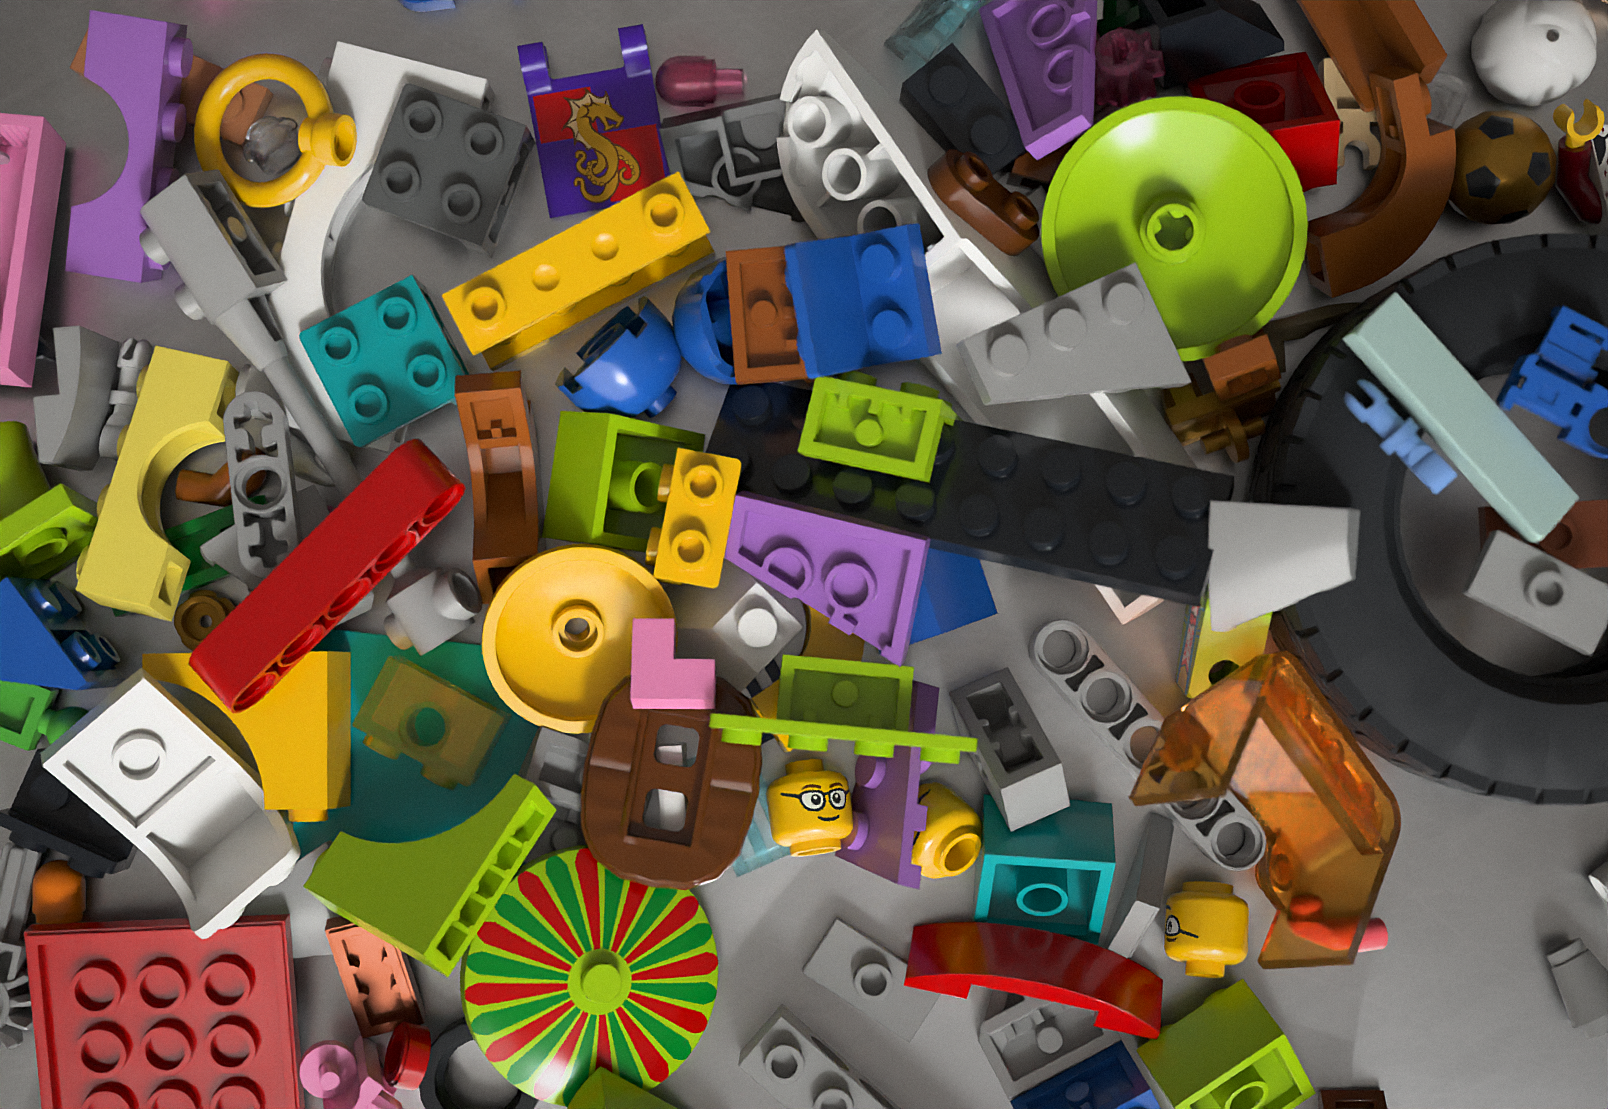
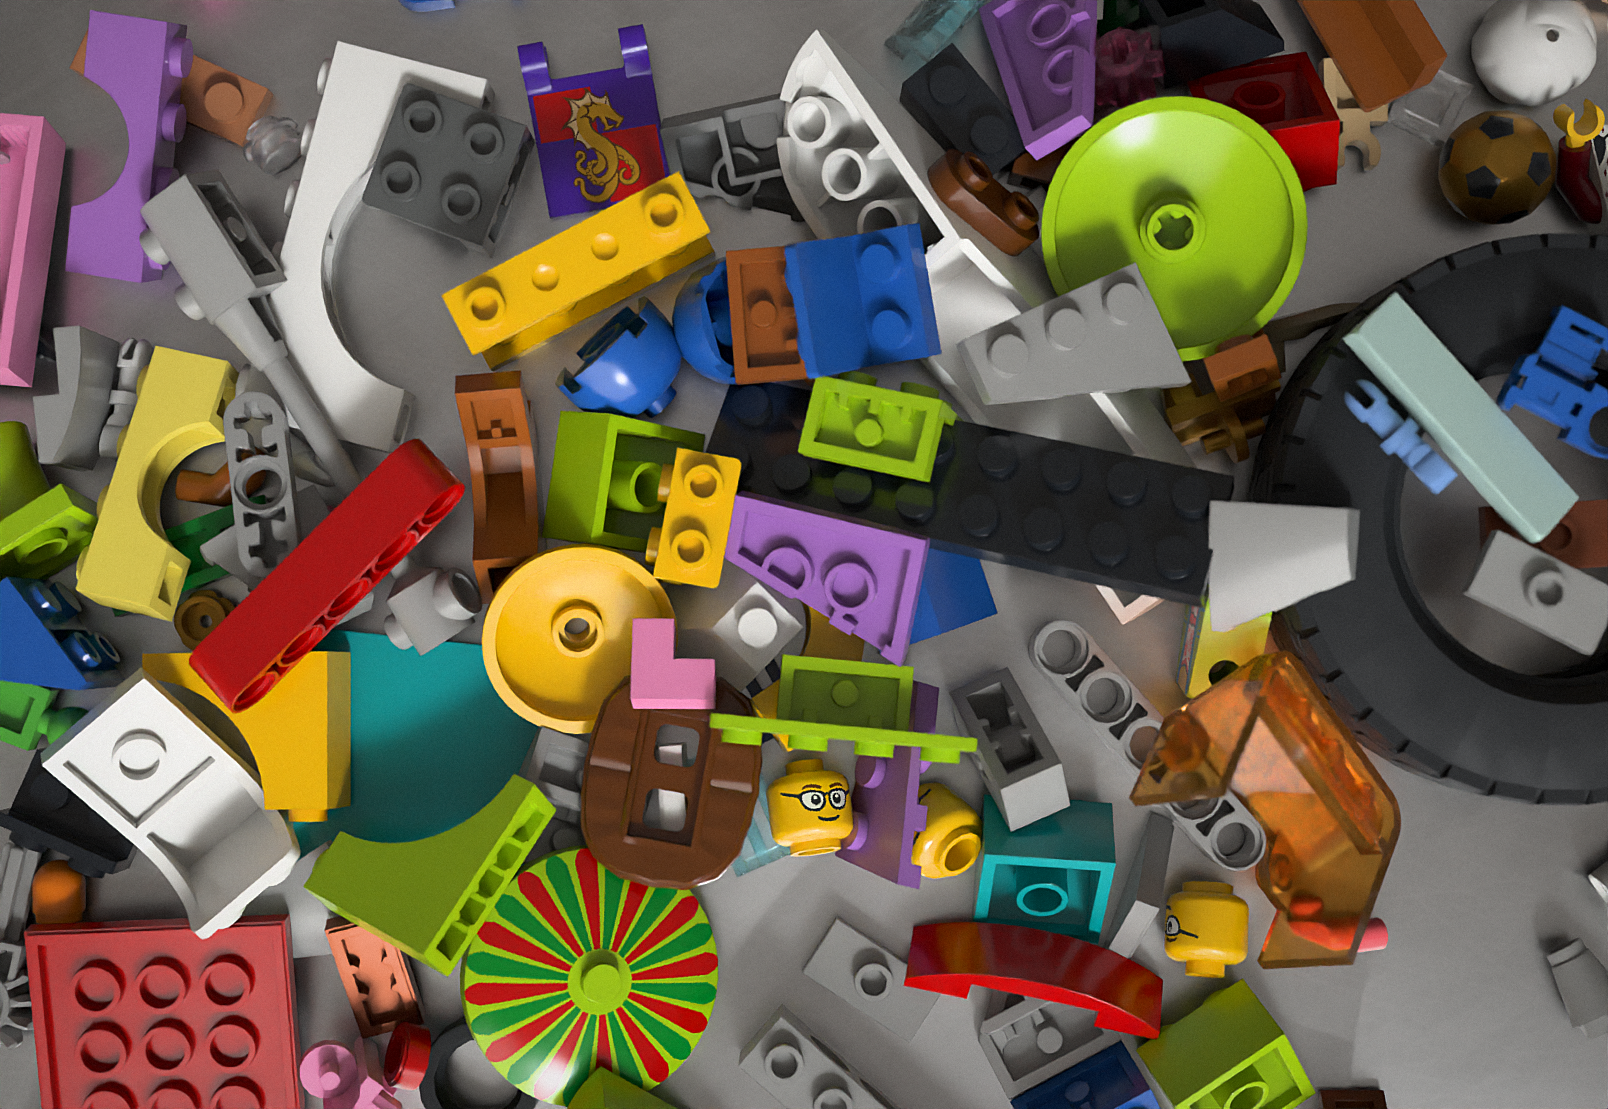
yellow piece [194,53,357,208] -> none
teal bracket [299,275,470,448] -> none
clear yellow brick [352,655,512,791] -> none
clear pink cylinder [655,55,744,107] -> none
dark orange arch [1304,64,1456,298] -> none

